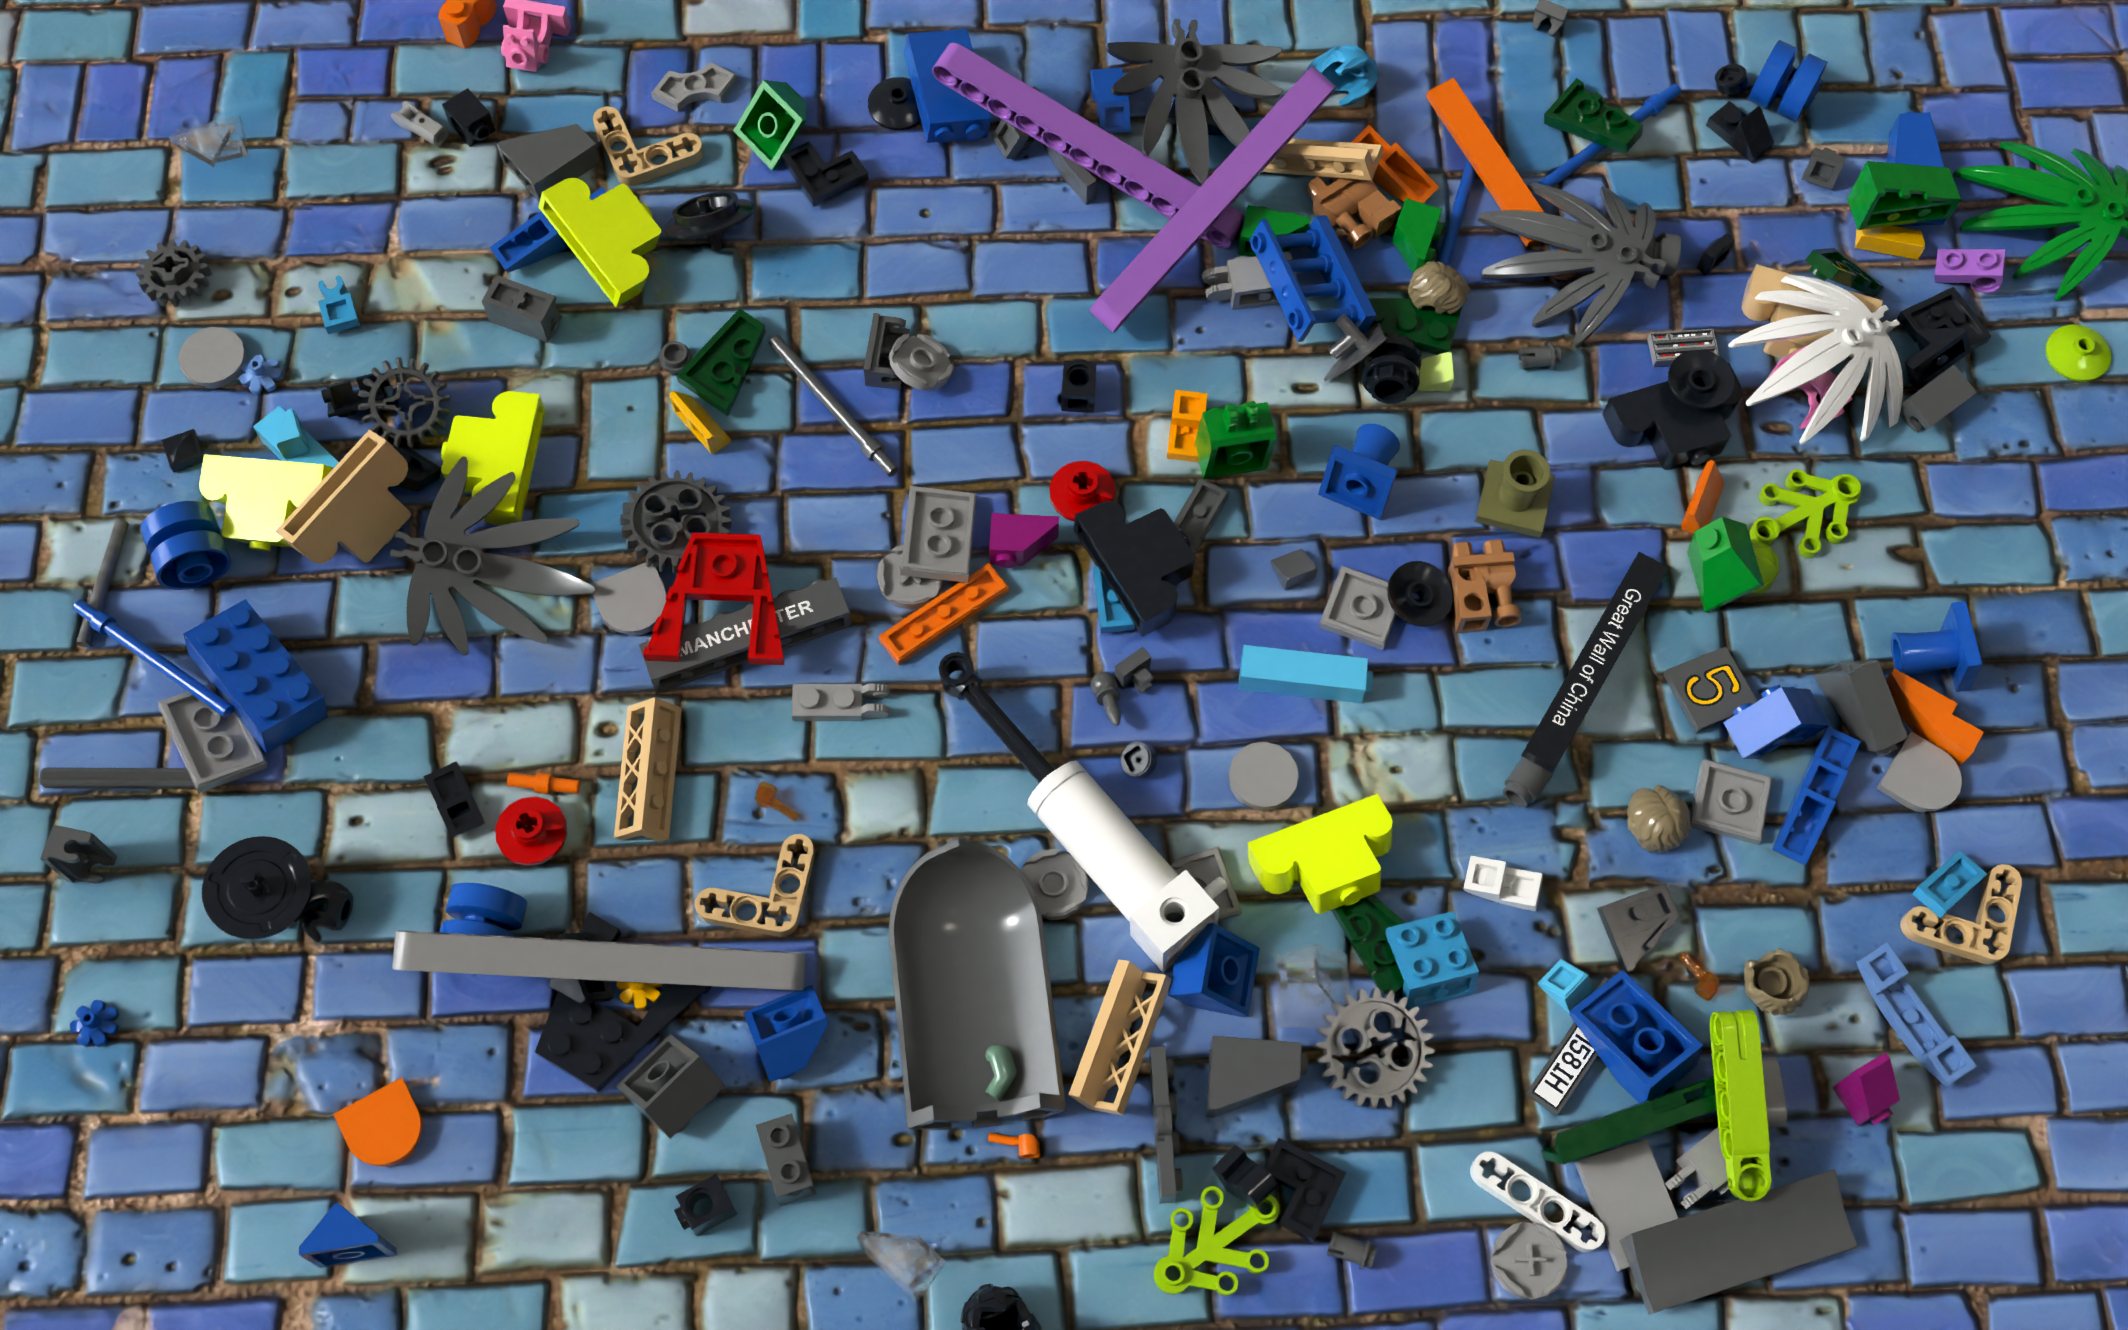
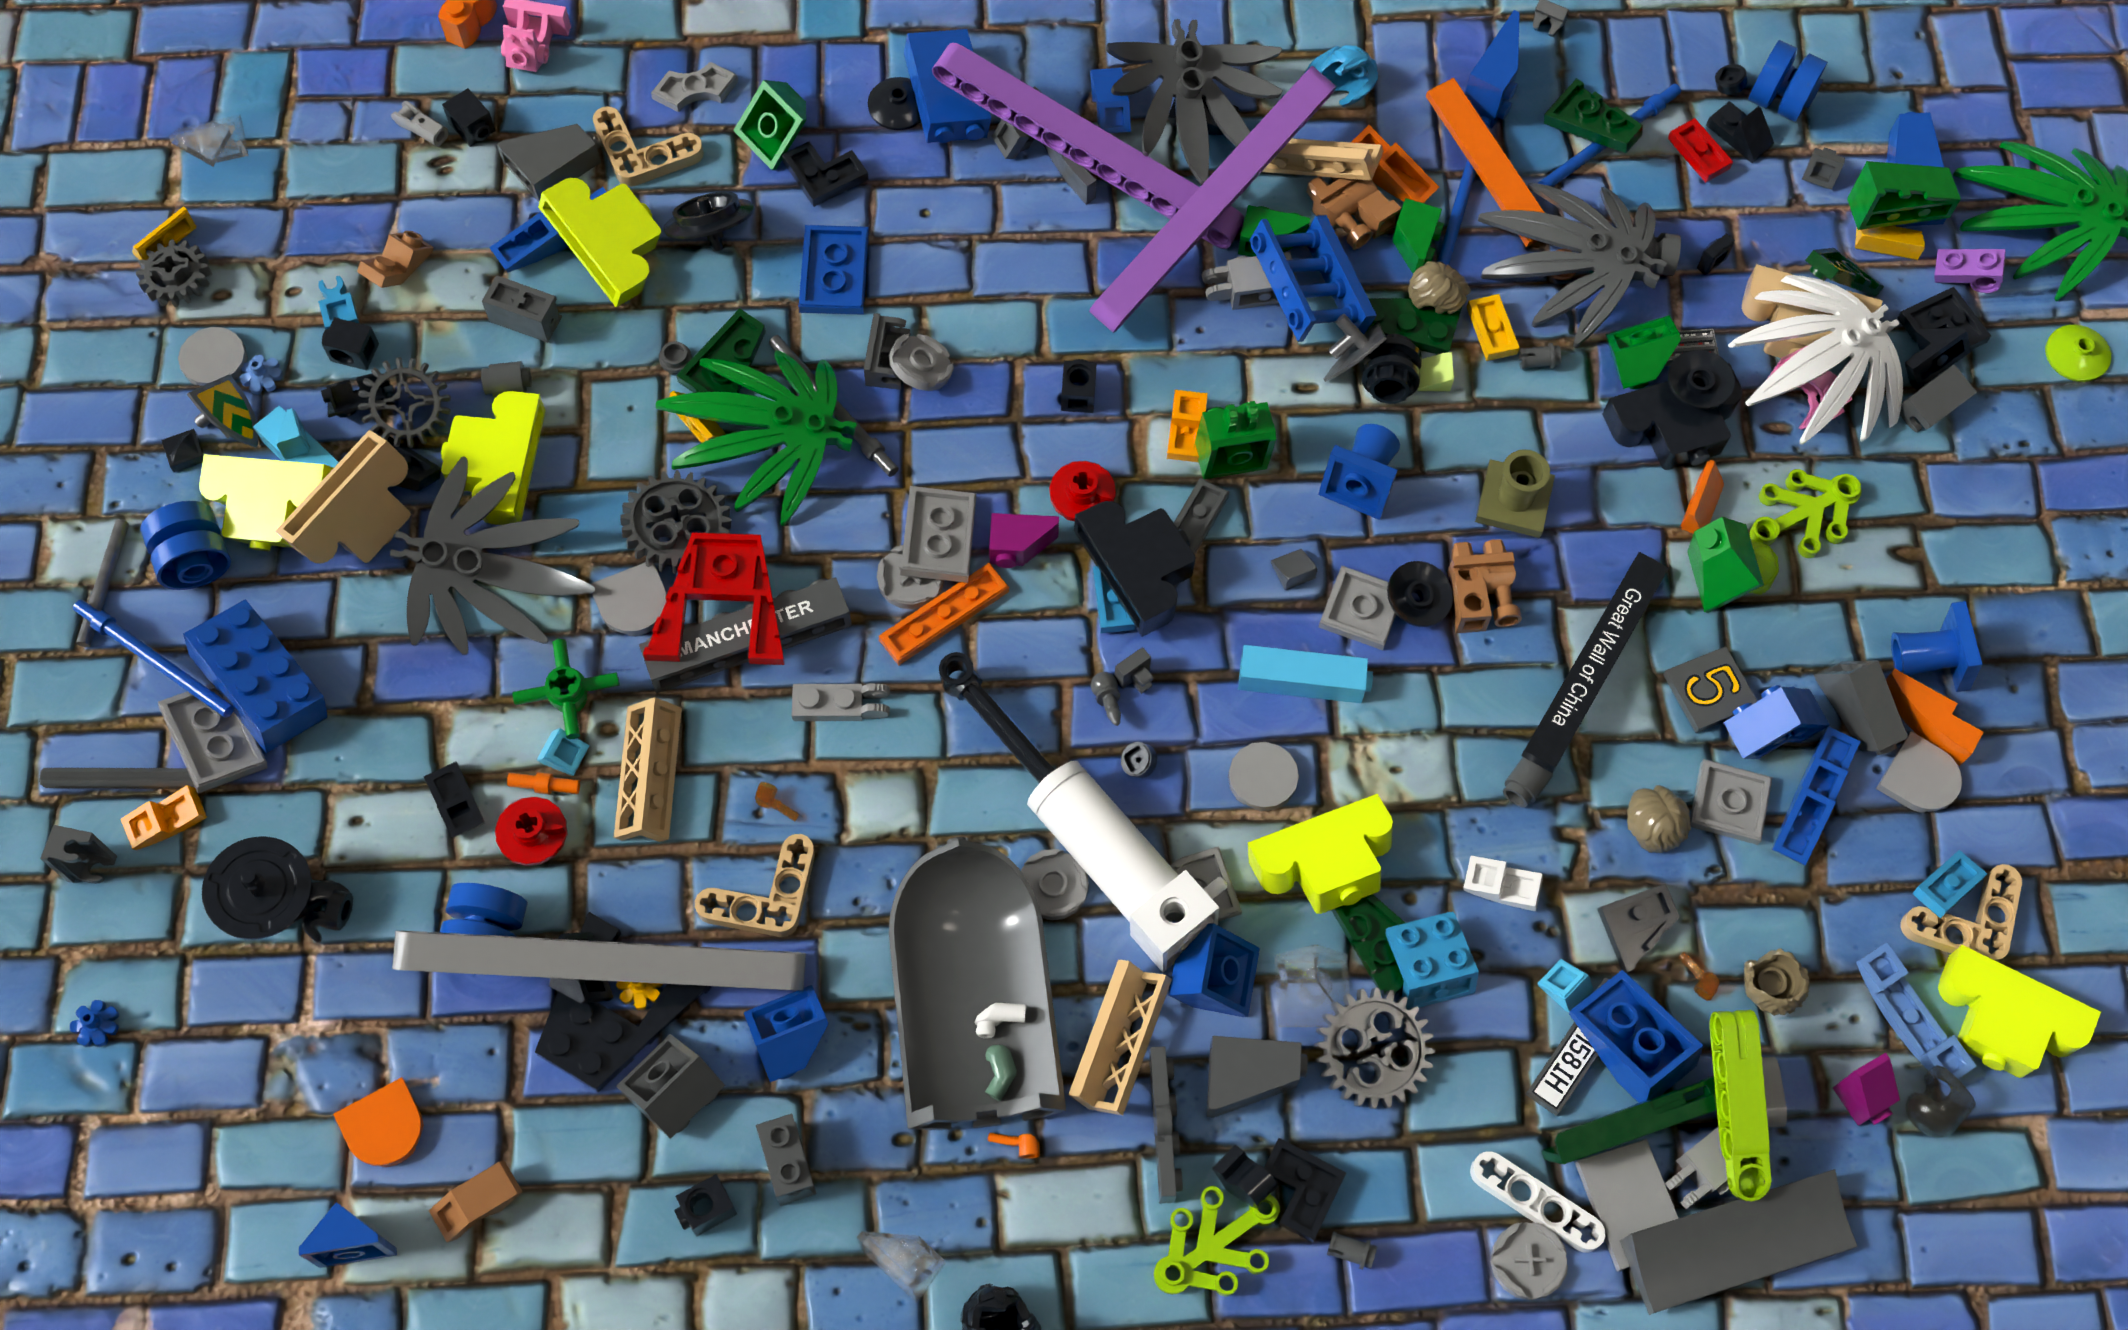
none -> light orange slope [121,785,207,850]
none -> yellow slope [132,206,197,260]
none -> shield [187,374,258,448]
none -> black brick [322,317,379,371]
none -> medium nougat slope [357,230,434,288]
none -> medium nougat slope [429,1160,523,1243]
none -> dark grey brick [481,361,532,397]
none -> green bar [512,639,620,739]
none -> medium azure slope [537,728,590,776]
none -> green plant [656,350,857,526]
none -> blue tile [798,225,869,315]
none -> white arm [975,1003,1025,1038]
none -> blue slope [1465,10,1520,129]
none -> yellow plate [1466,294,1520,361]
none -> green slope [1606,315,1681,389]
none -> red plate [1667,118,1733,183]
none -> clear smoke helmet [1905,1065,1976,1138]
none -> neon yellow brick [1938,945,2101,1078]

